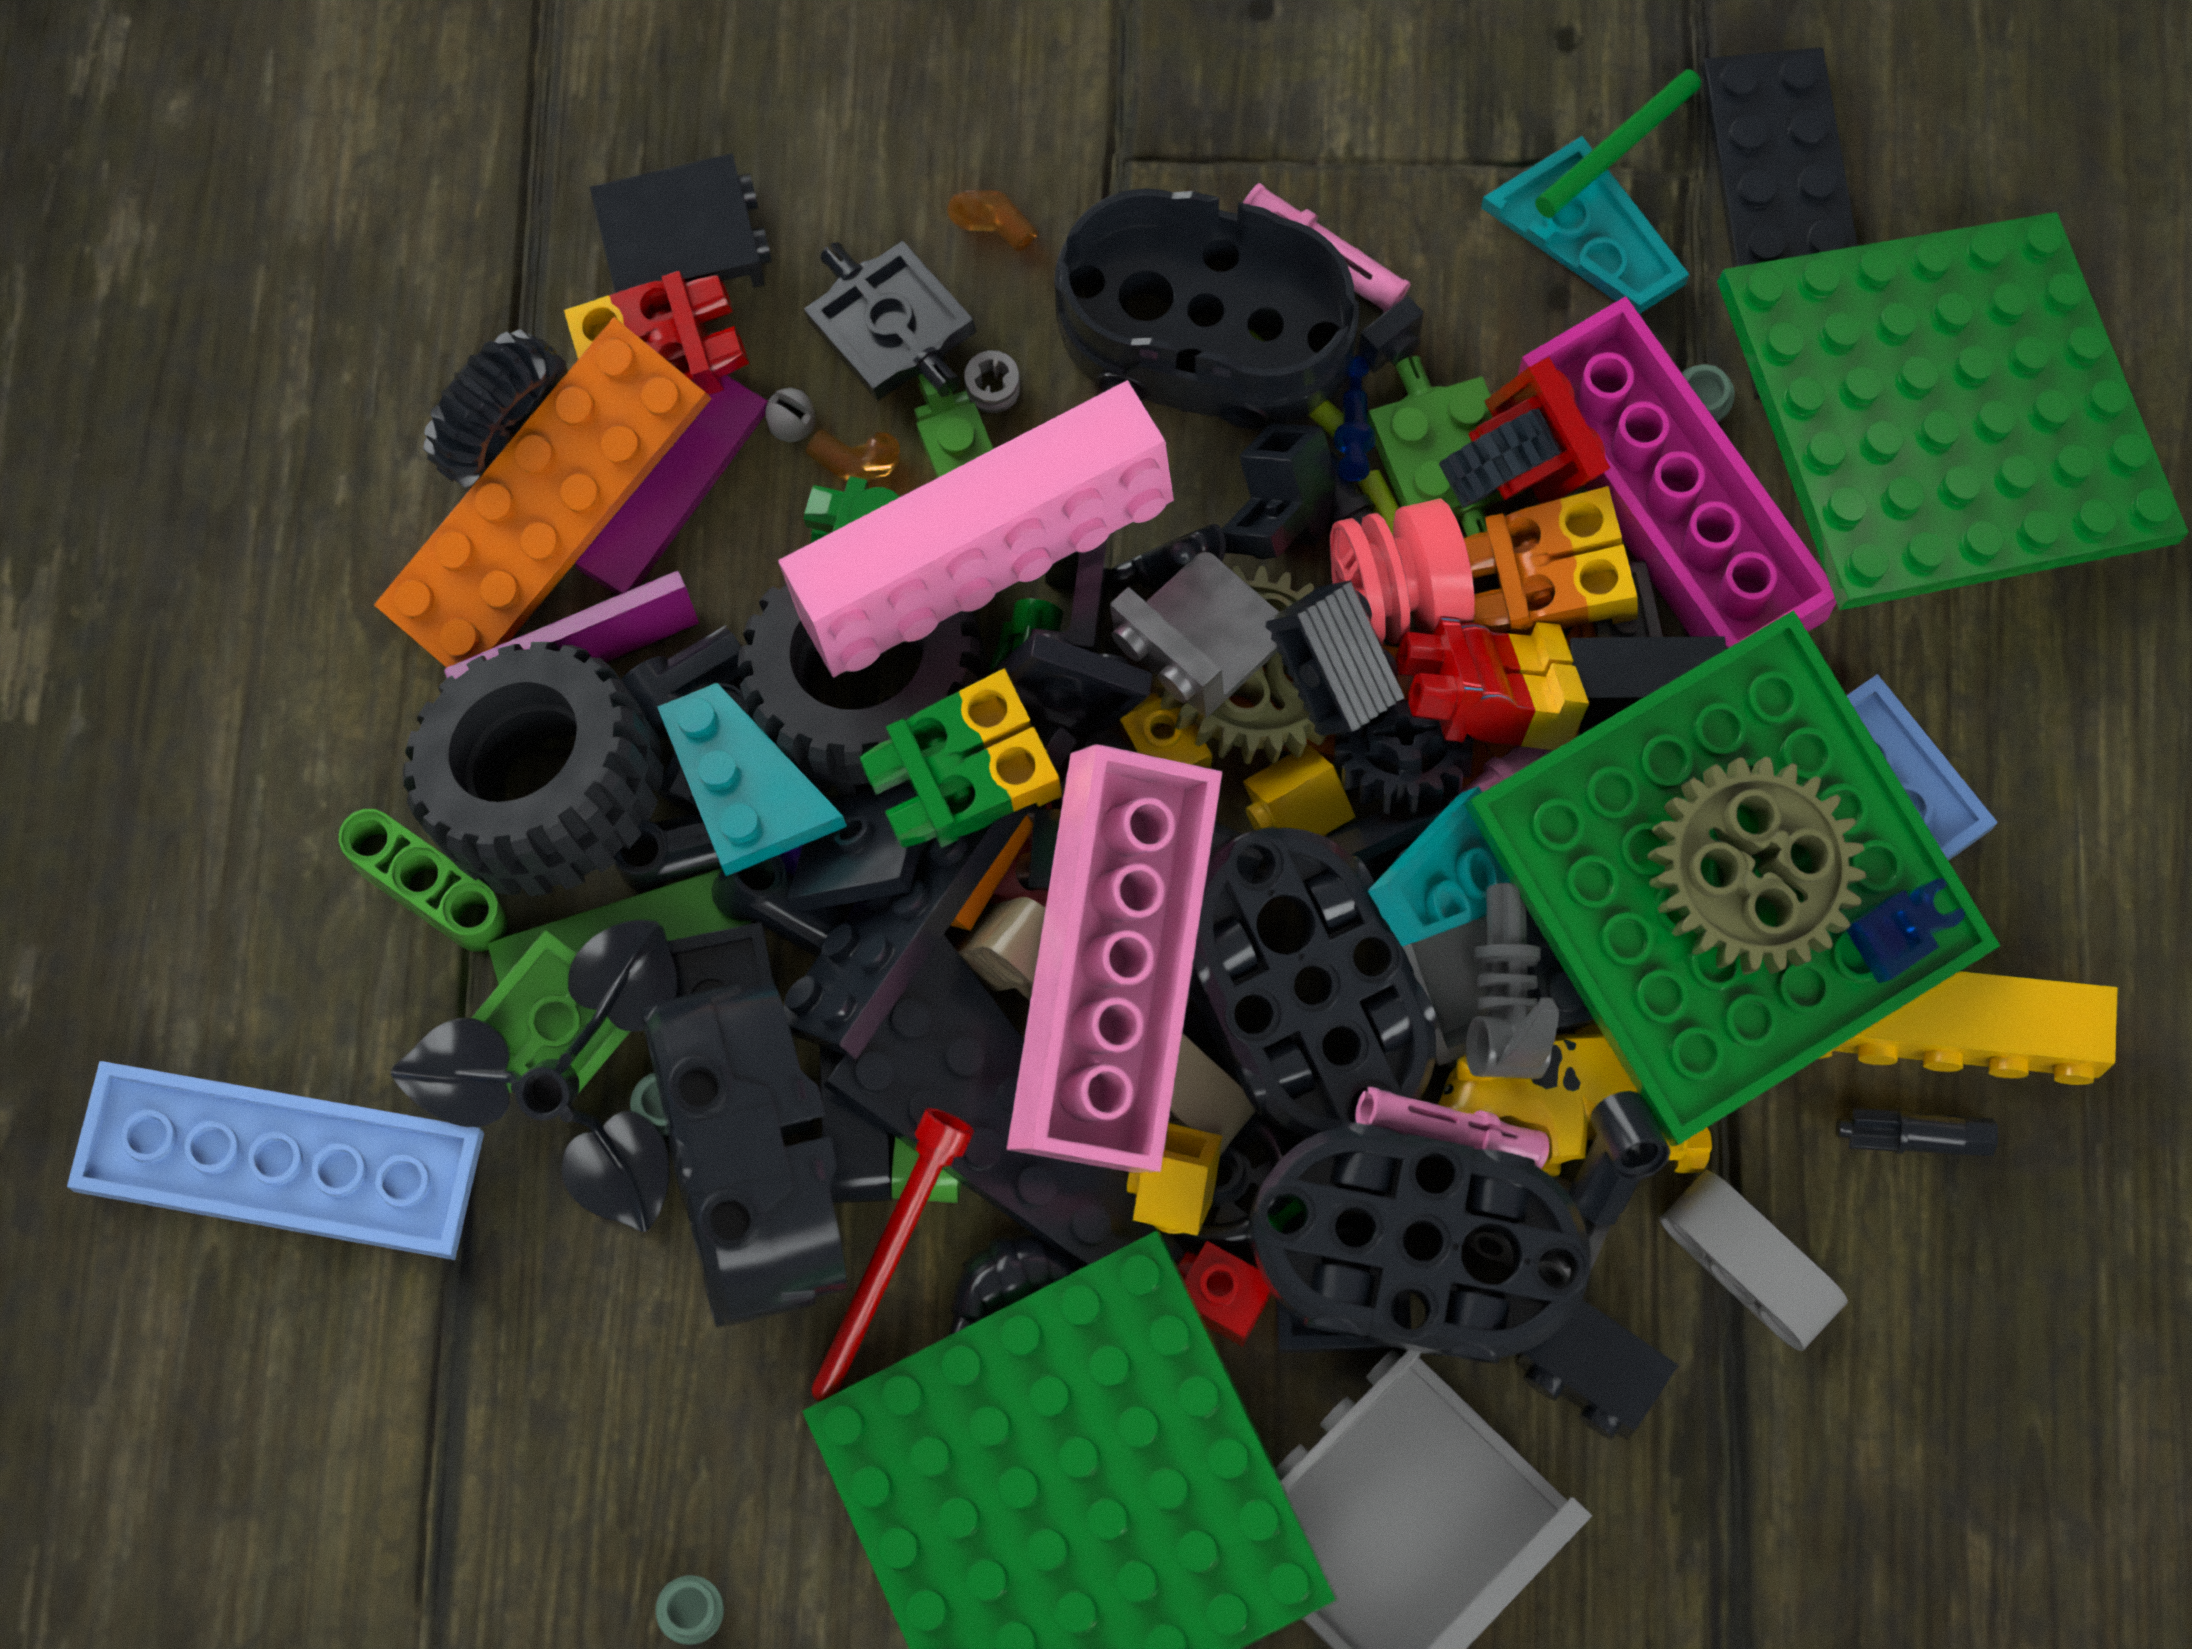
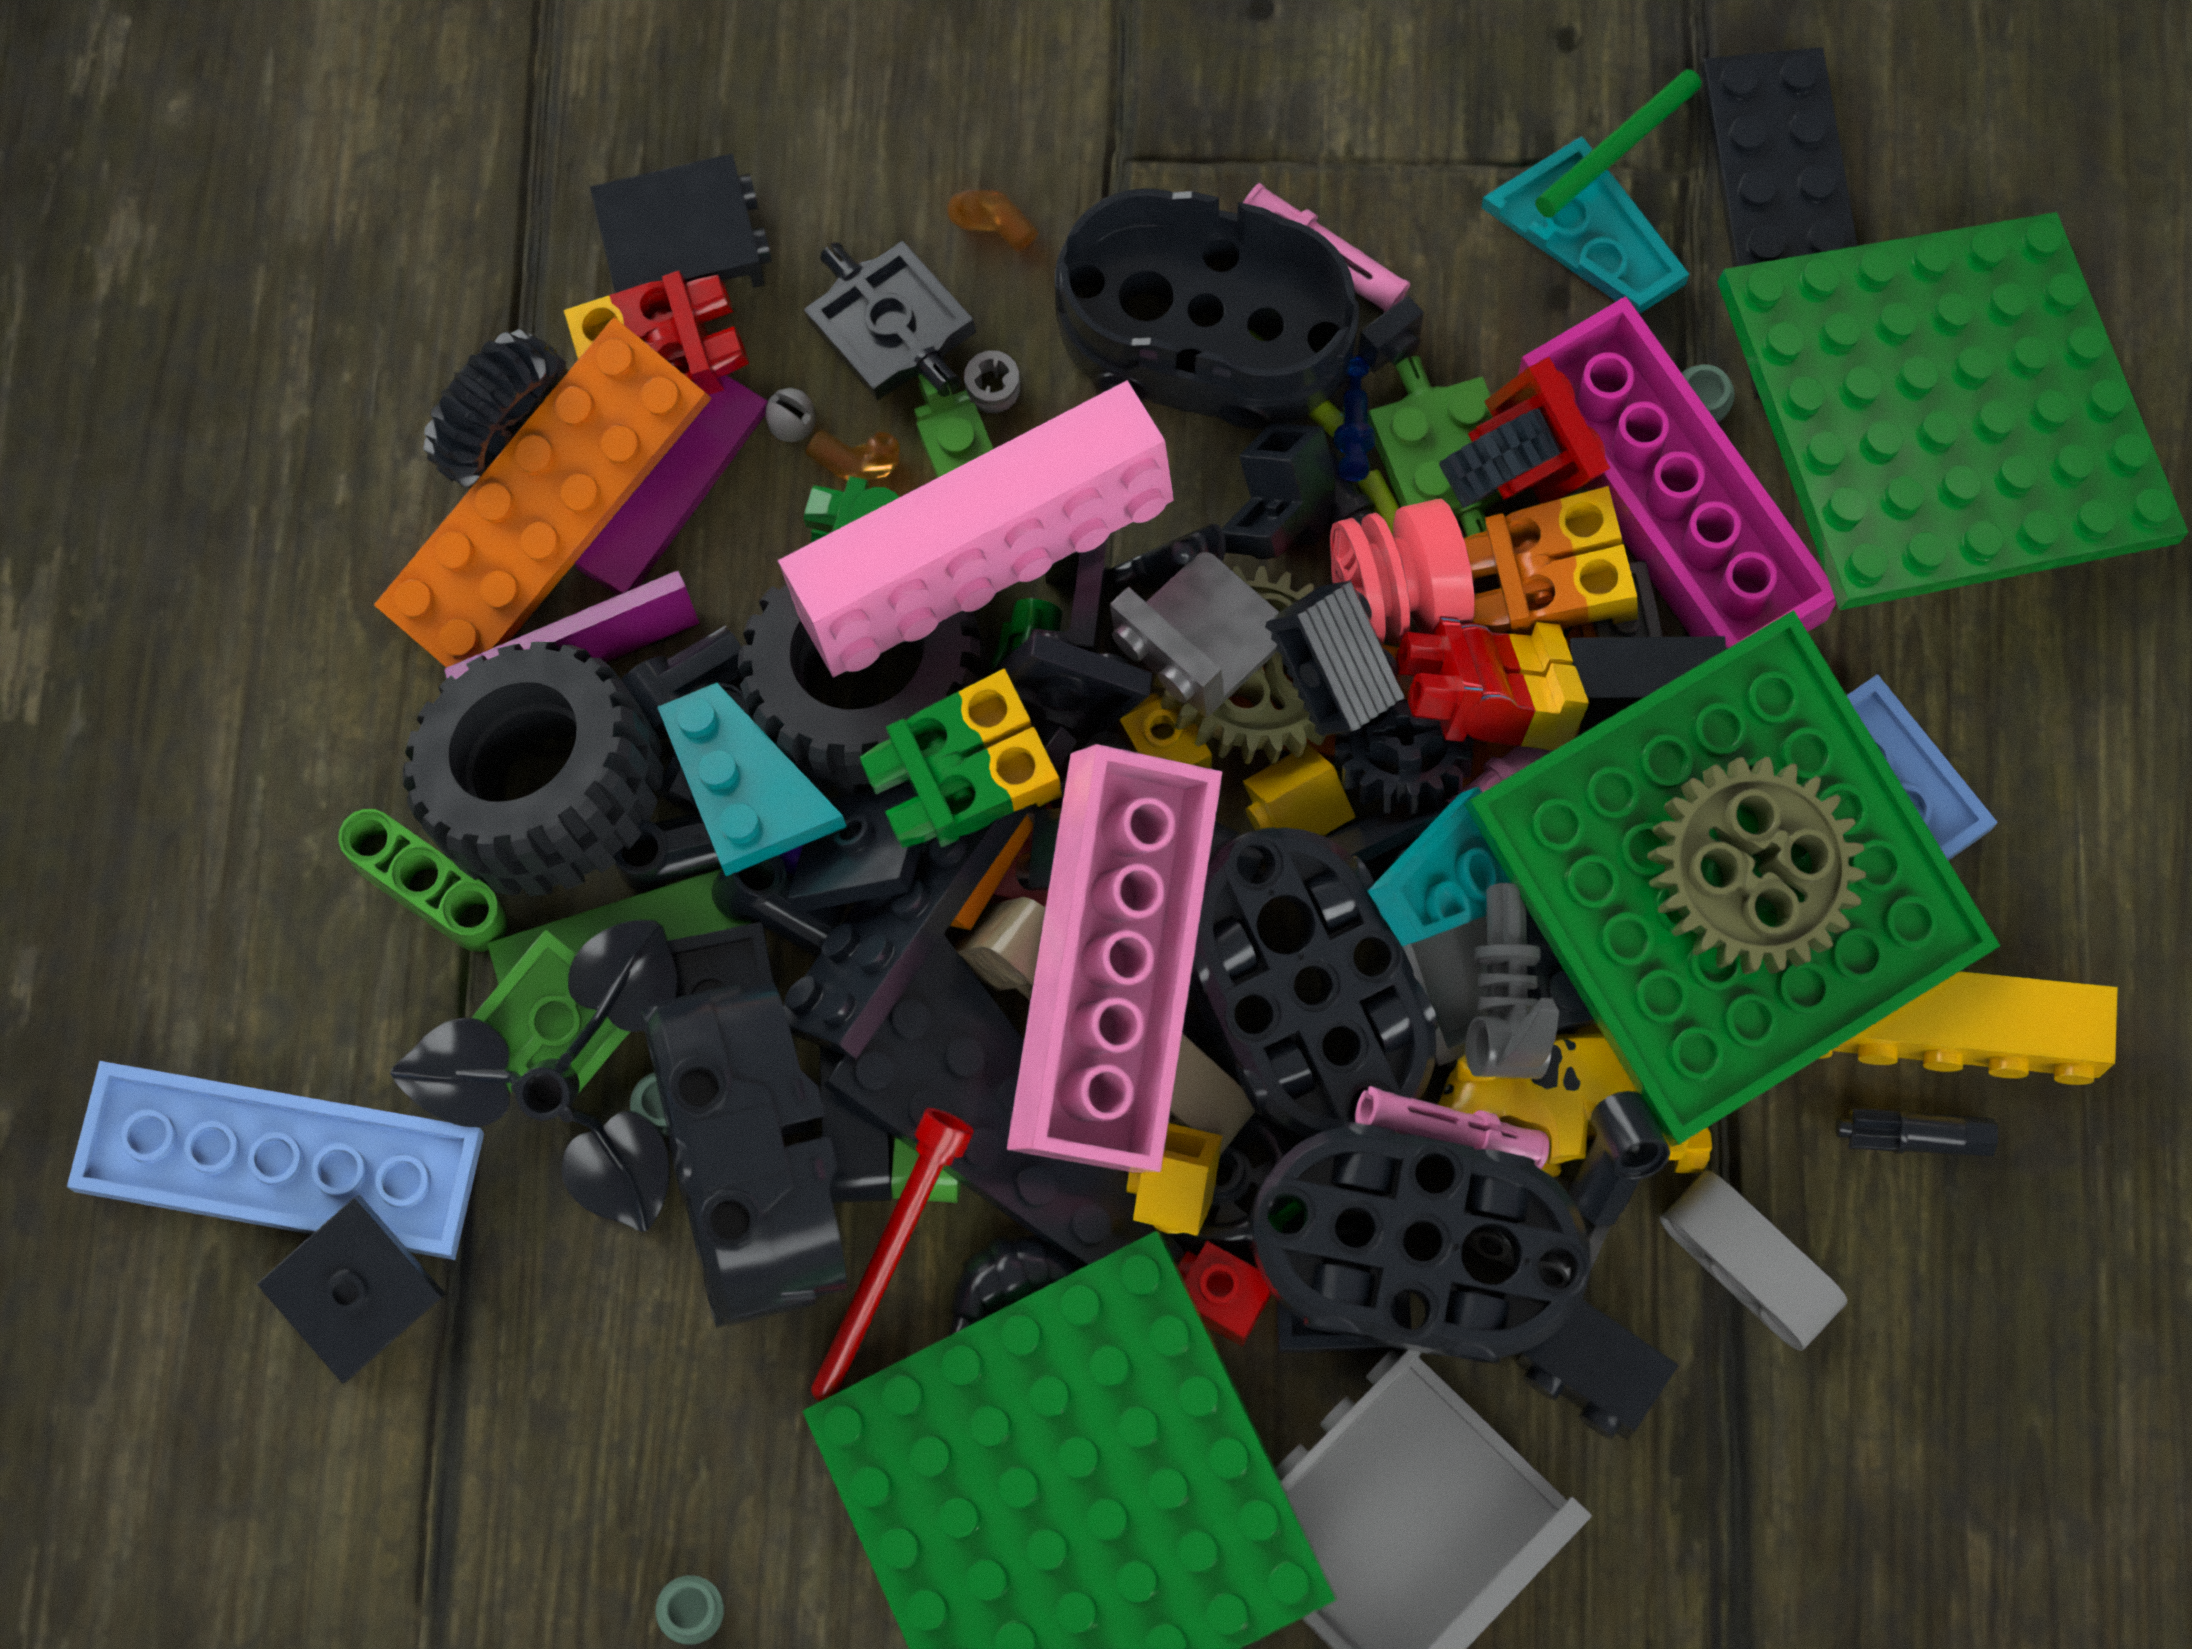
clear blue plate [1846,878,1965,984] -> none
none -> black plate [256,1195,446,1384]

